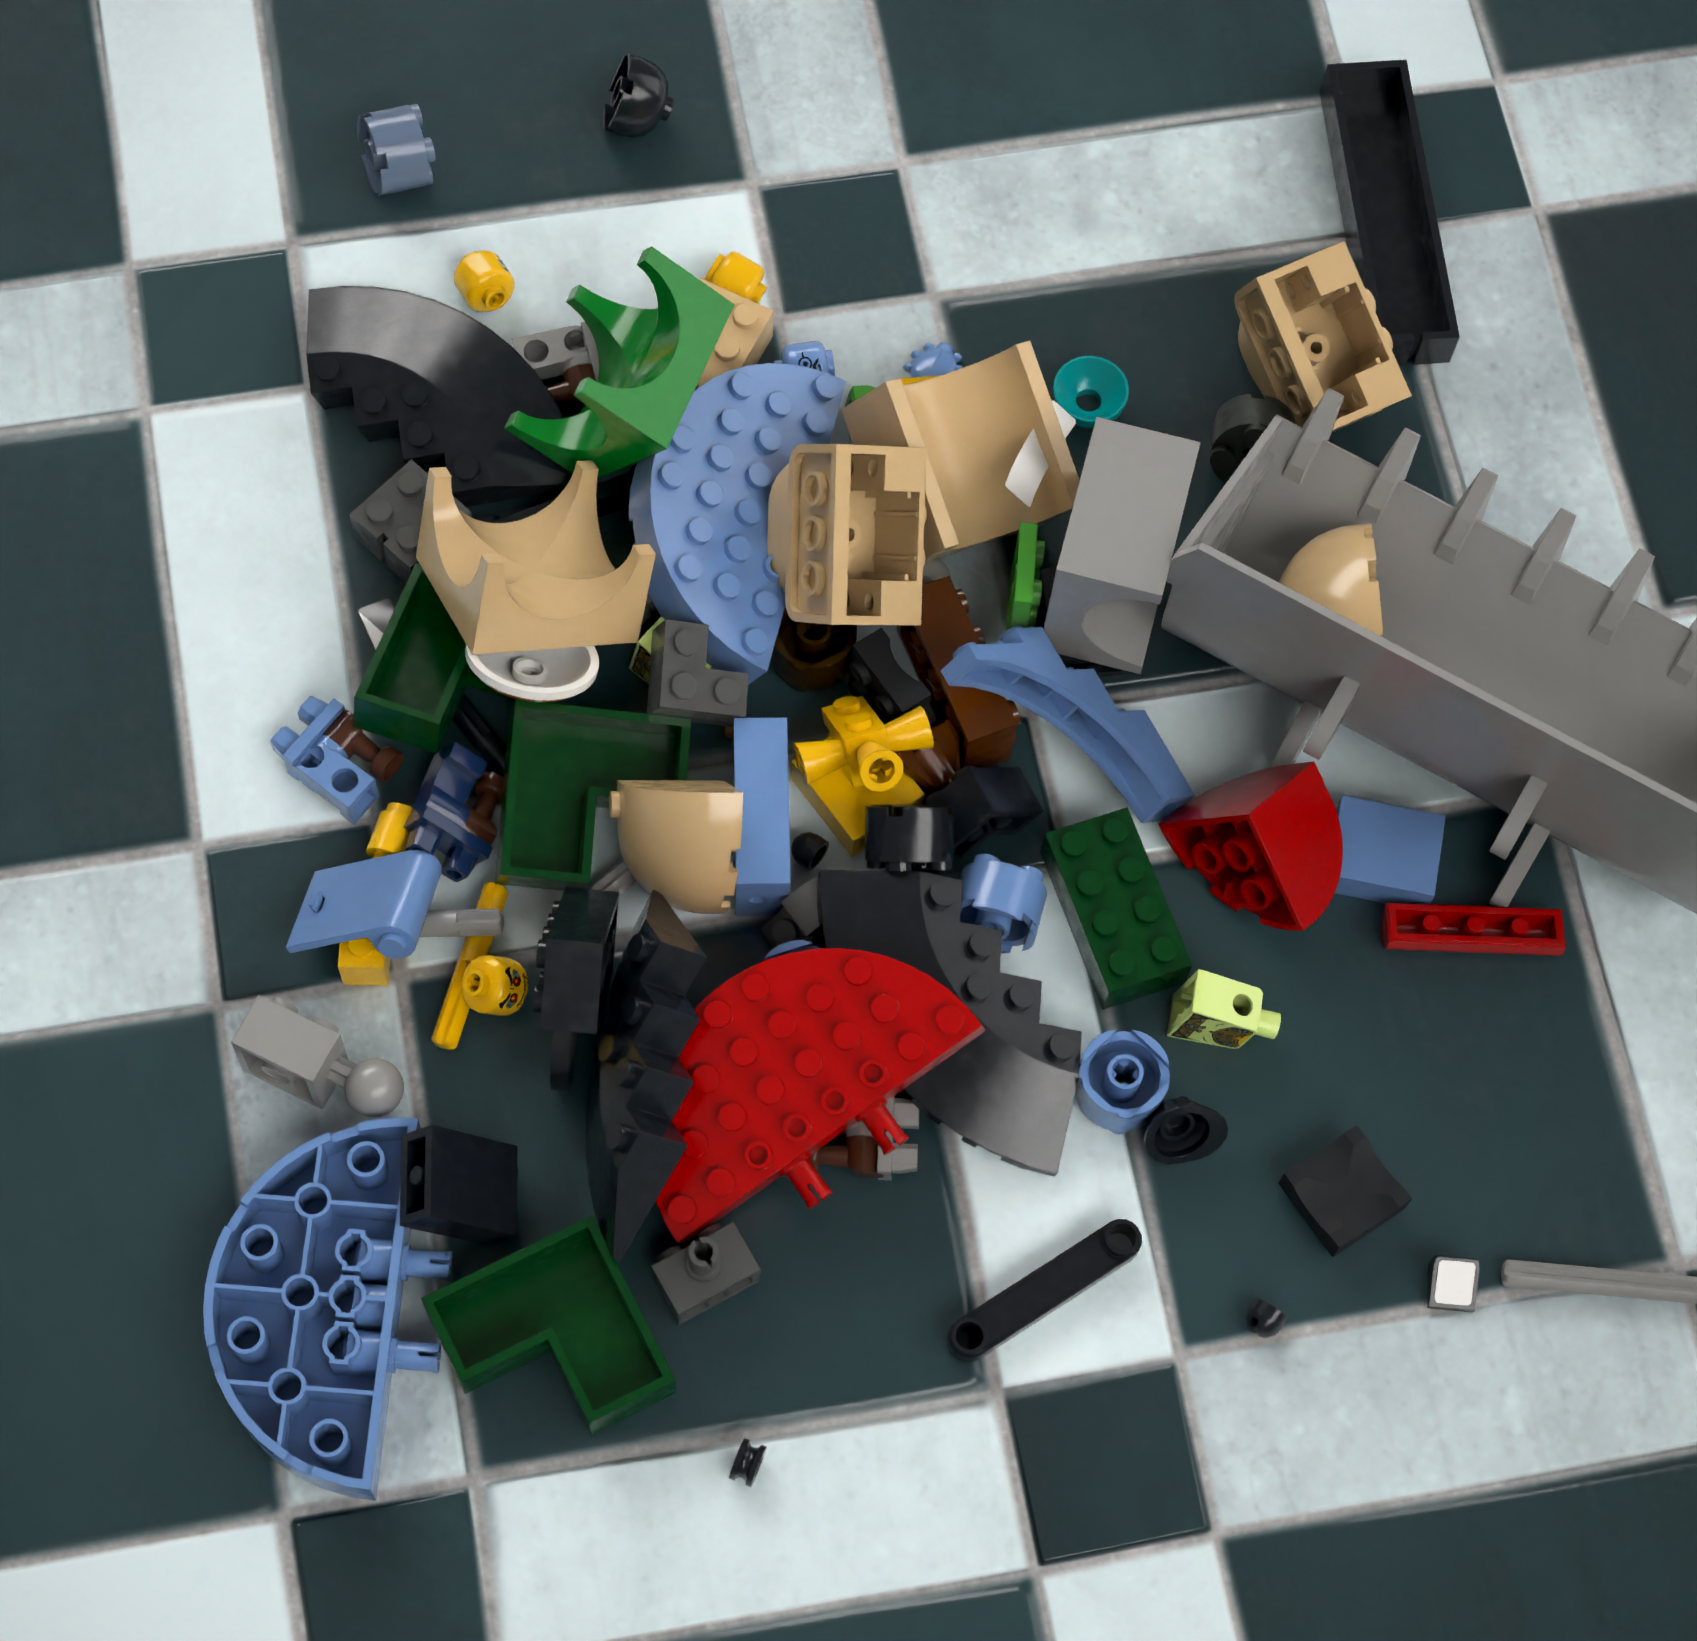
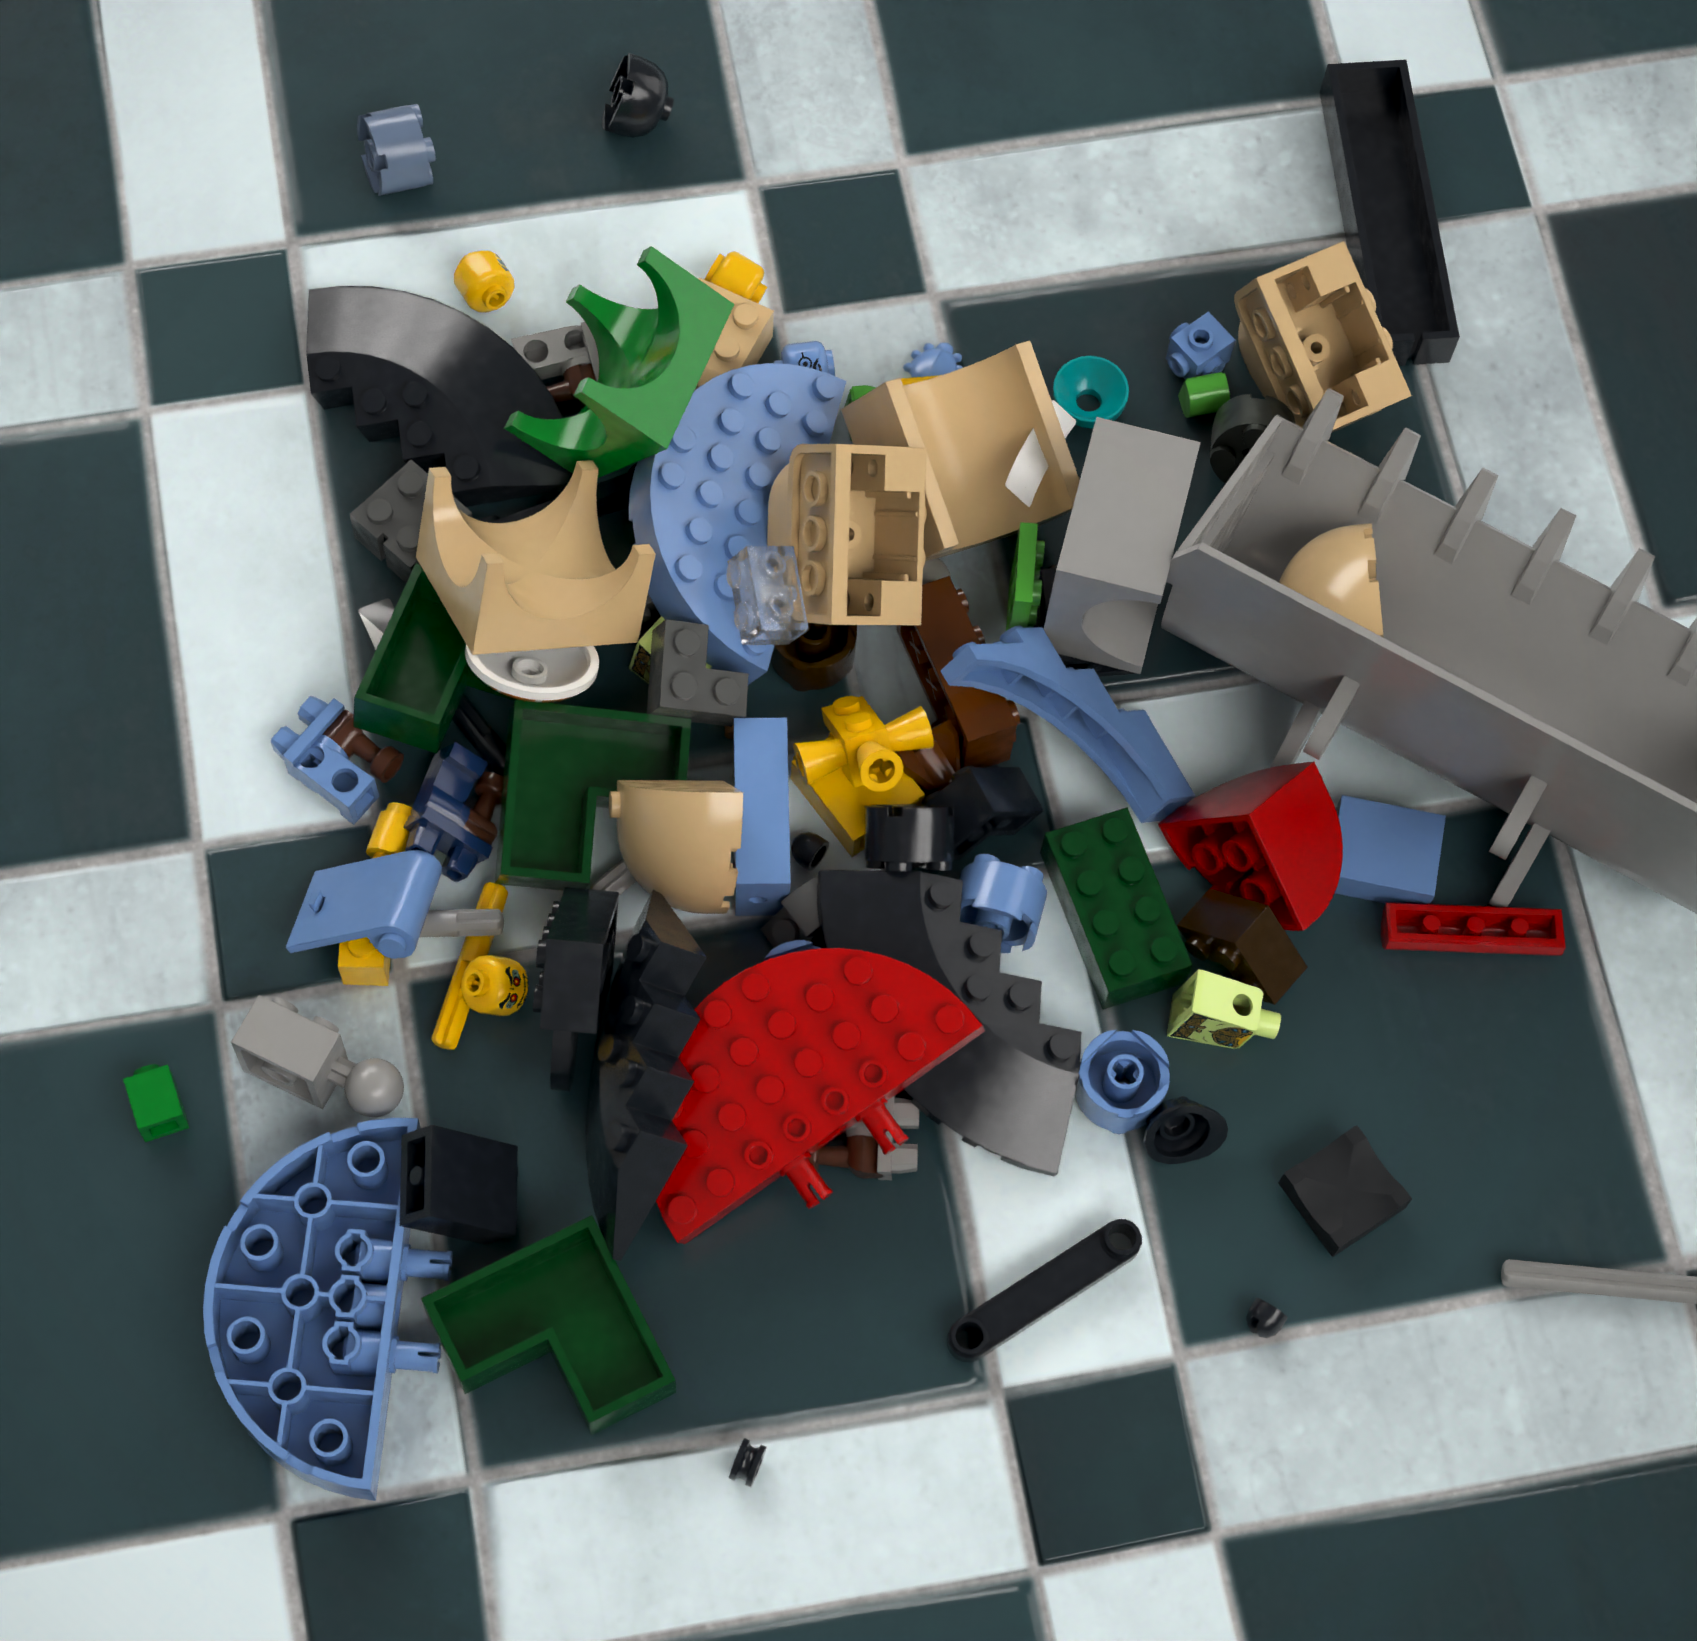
dark grey brick [651,1222,761,1325] -> none
black brick [848,627,932,725] -> none
slope [1427,1255,1480,1312] -> none
none -> green brick [123,1064,190,1142]
none -> clear brick [727,546,809,645]
none -> medium blue brick [1166,311,1236,380]
none -> dark brown brick [1176,888,1308,1005]
none -> bright green brick [1178,372,1230,418]

